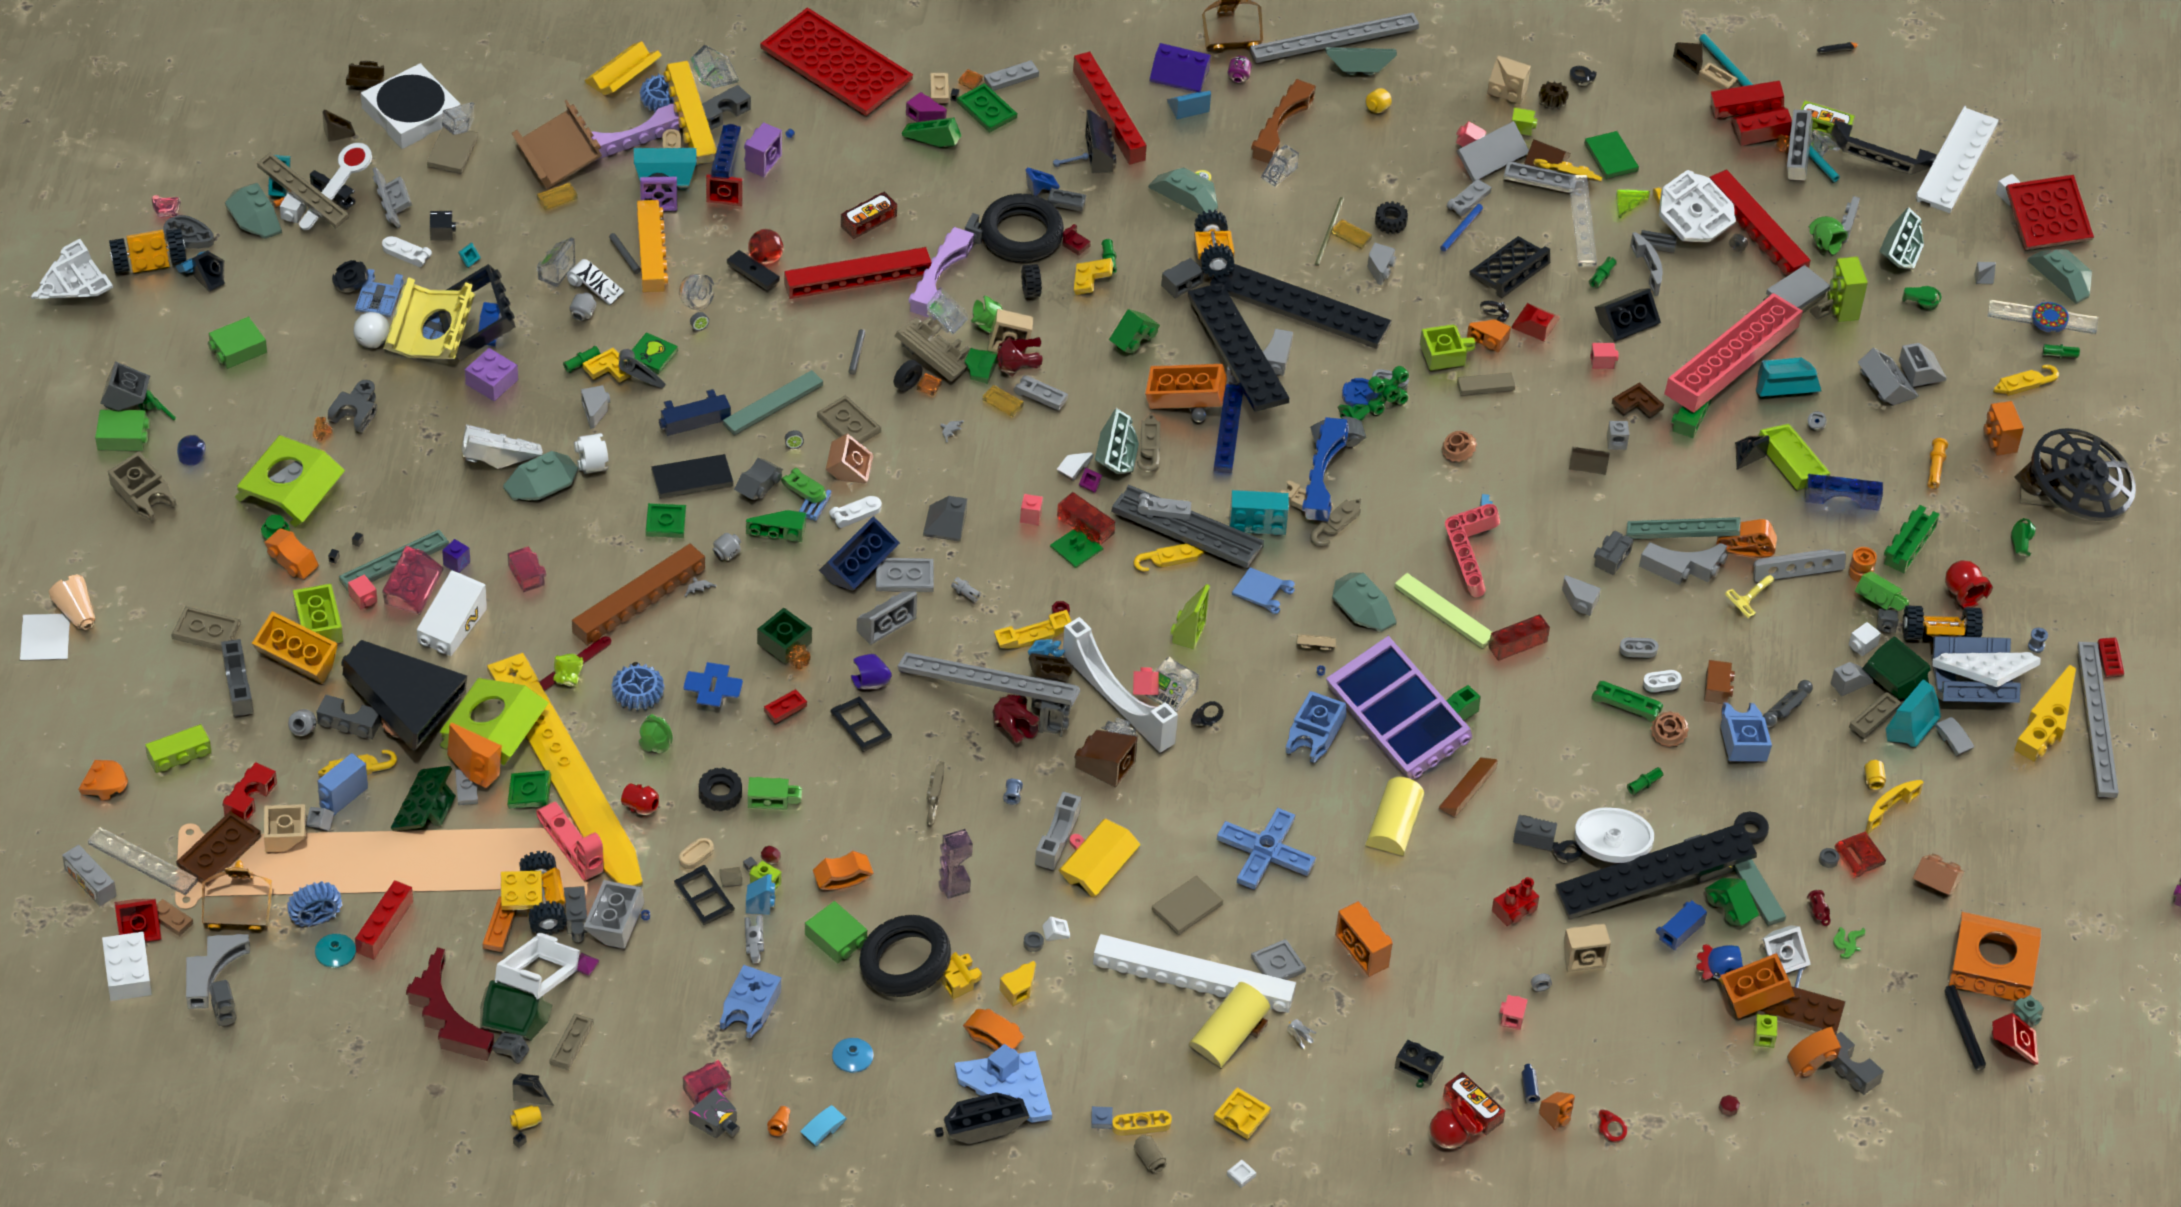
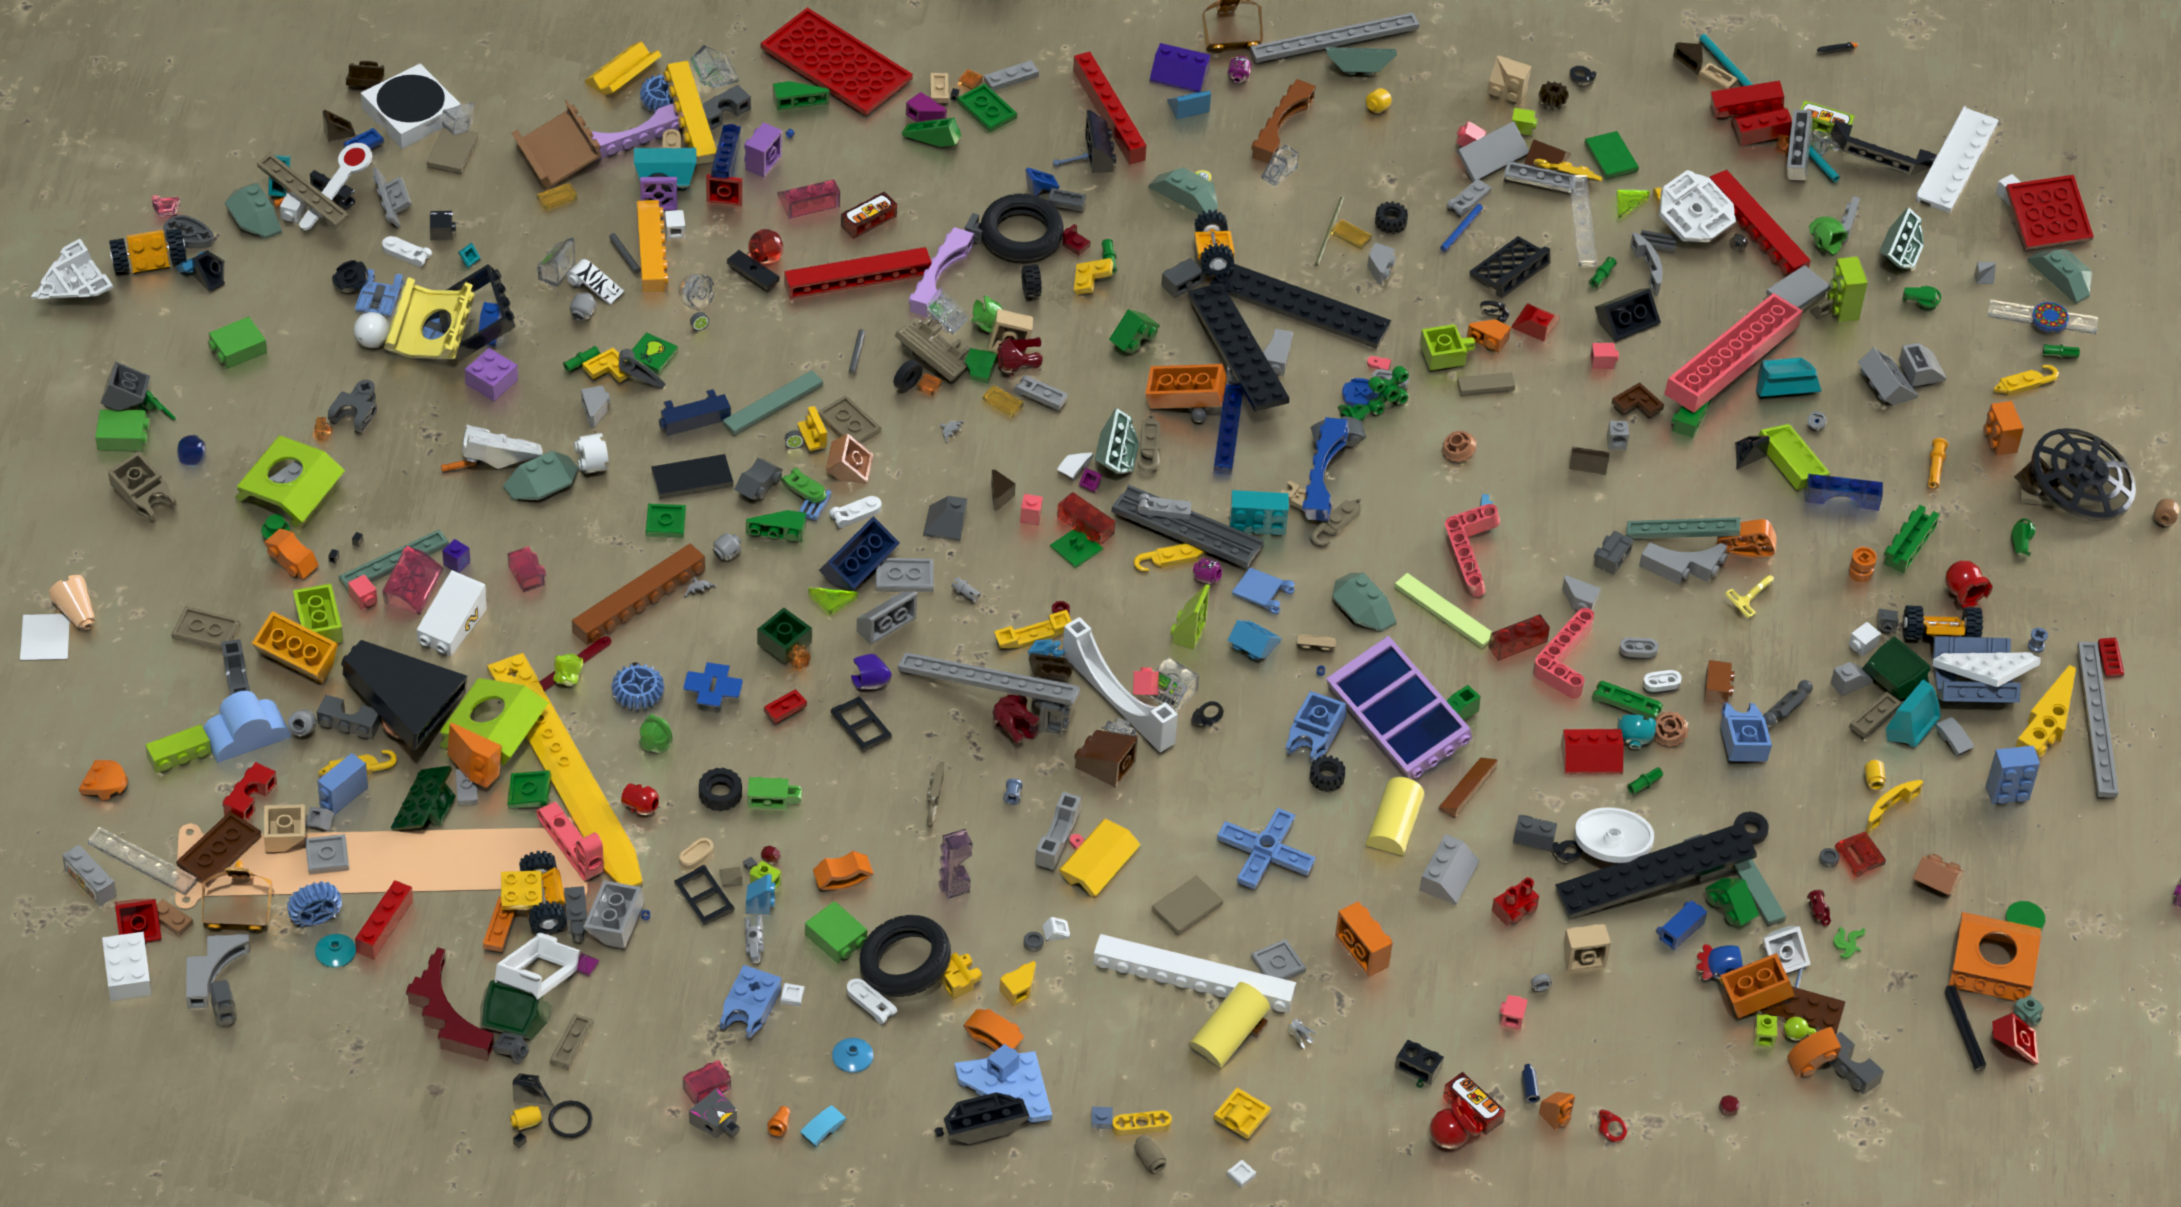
light grey piece [1753,549,1846,582] -> none
bright green brick [1855,571,1909,611] -> none
none -> light blue brick [203,691,291,763]
none -> light grey tile [305,834,349,874]
none -> blue plate [343,128,384,149]
none -> orange wheel [441,460,476,472]
none -> black tyre [548,1100,593,1138]
none -> white brick [665,210,685,240]
none -> green slope [773,81,829,111]
none -> clear pink slope [777,179,840,219]
none -> white tile [780,983,805,1007]
none -> yellow bracket [797,406,827,451]
none -> clear neon green tile [808,587,858,614]
none -> white plate [847,978,897,1025]
none -> dark brown slope [991,470,1016,511]
none -> magenta head [1193,558,1223,585]
none -> dark azure slope [1227,620,1282,660]
none -> black tyre [1310,755,1345,792]
none -> coral piece [1367,356,1392,370]
none -> light grey slope [1419,834,1480,905]
none -> coral beam [1533,608,1594,699]
none -> red slope [1561,729,1624,774]
none -> teal cylinder [1617,715,1657,749]
none -> lime piece [1784,1017,1816,1041]
none -> medium blue brick [1986,746,2040,804]
none -> green tile [2005,901,2046,931]
none -> medium nougat head [2154,498,2180,526]

